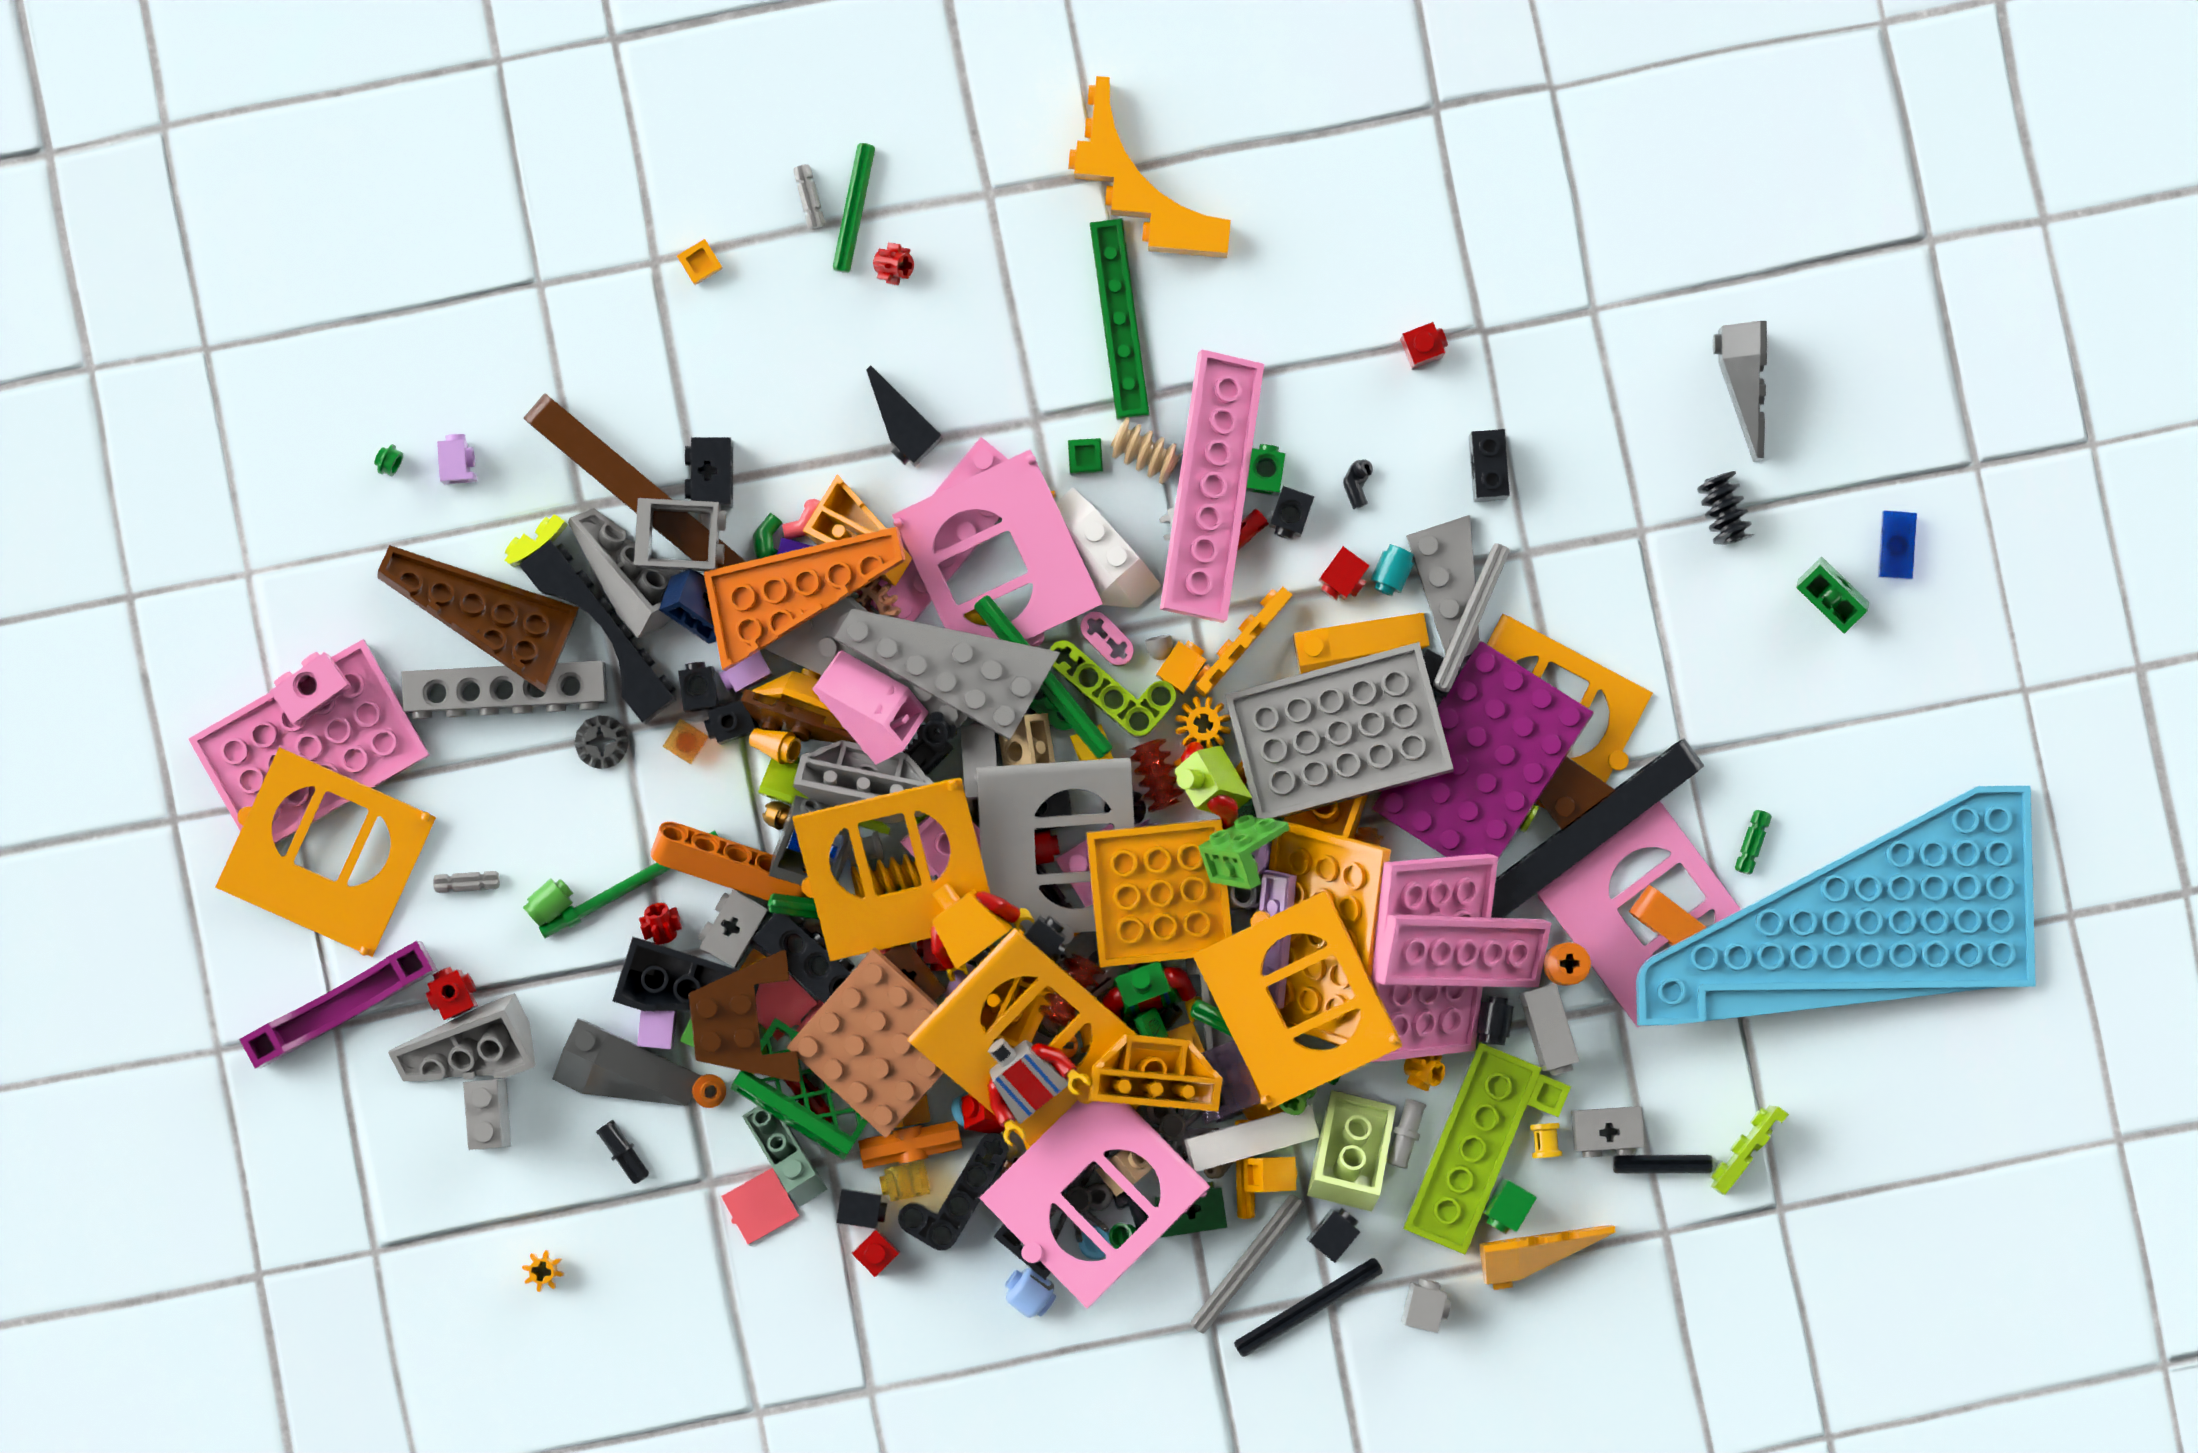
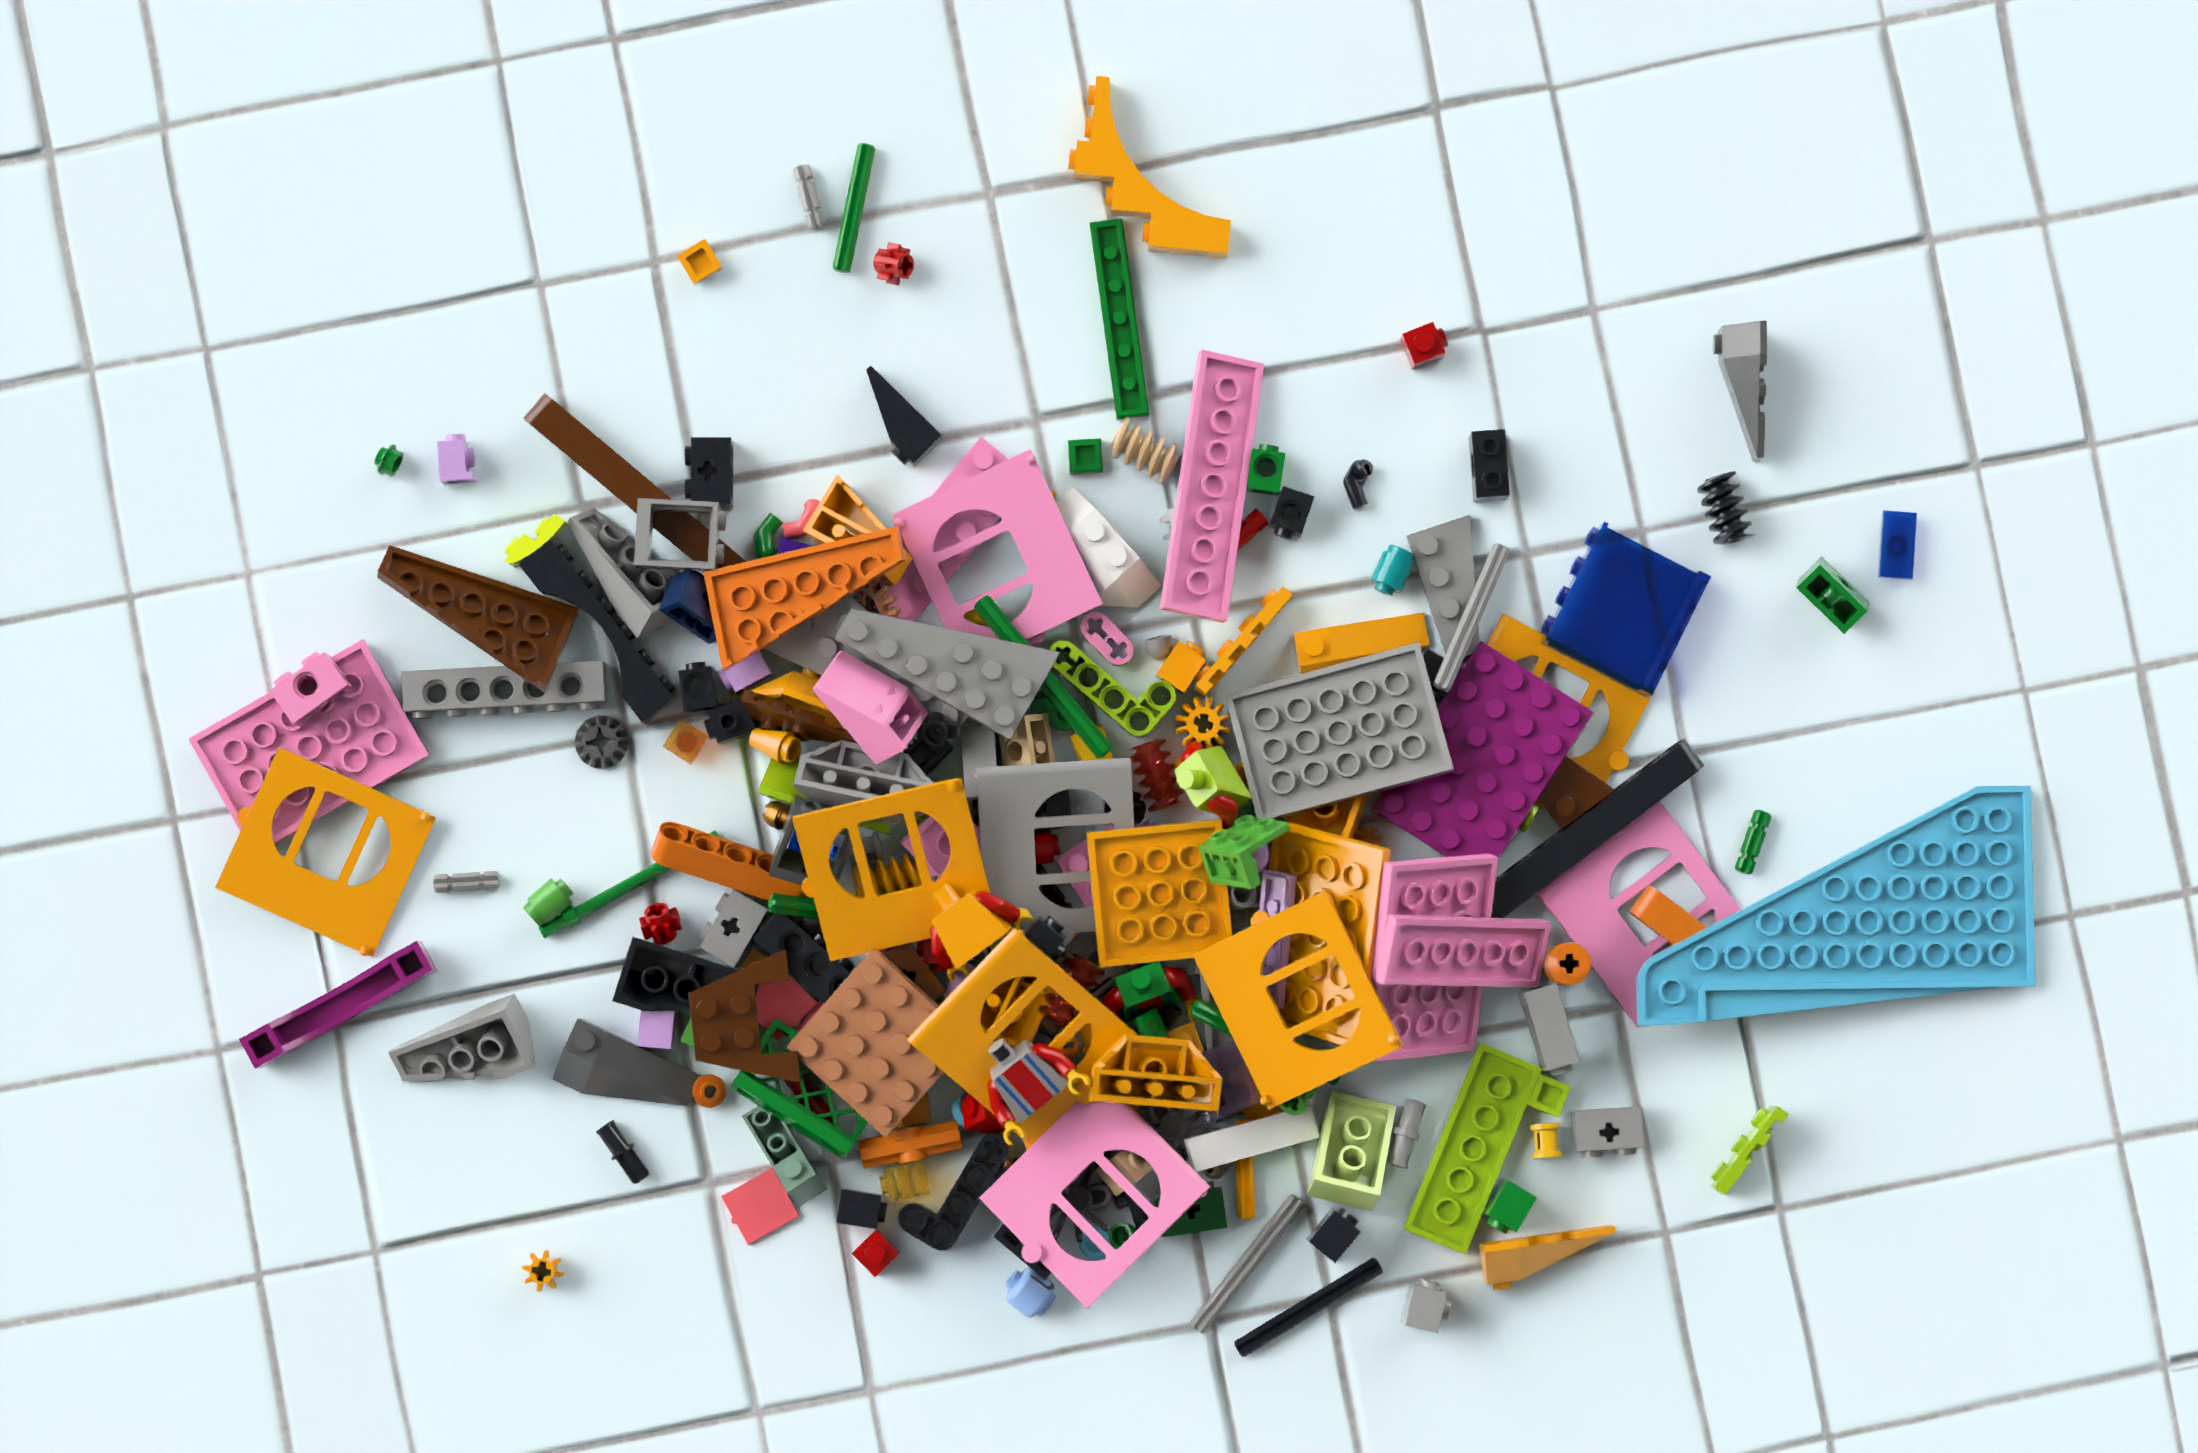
red brick [425,966,478,1020] -> none
light grey brick [463,1079,511,1150] -> none
light orange brick [1243,1157,1298,1192] -> none
red brick [1318,546,1370,601] -> none
light orange gear [1404,1055,1445,1091] -> none
black brick [1476,996,1514,1046] -> none
black axle [1613,1155,1713,1174] -> none
none -> clear blue panel [1540,521,1711,698]

